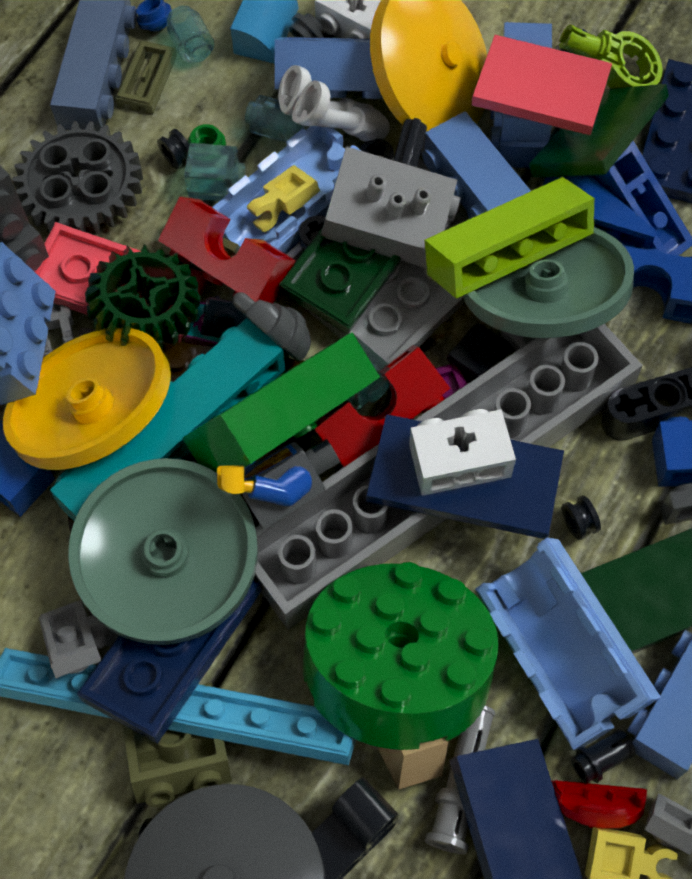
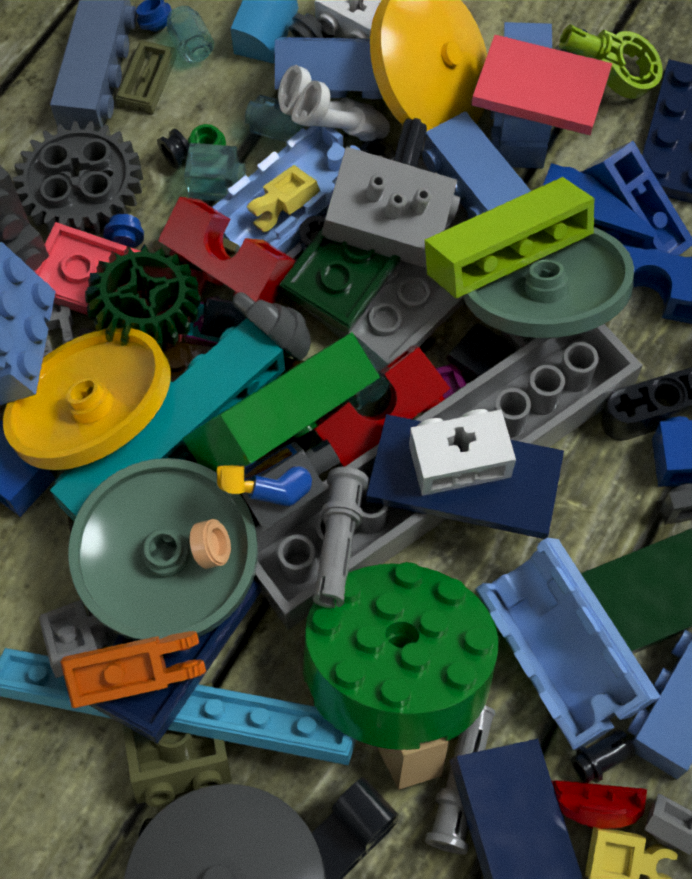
dark green tile [529,84,669,178] -> none
black bush [561,495,601,540] -> none
none -> orange hinge [60,631,206,708]
none -> blue plate [103,214,144,248]
none -> light nougat tile [190,519,231,569]
none -> light grey pin [313,467,368,608]

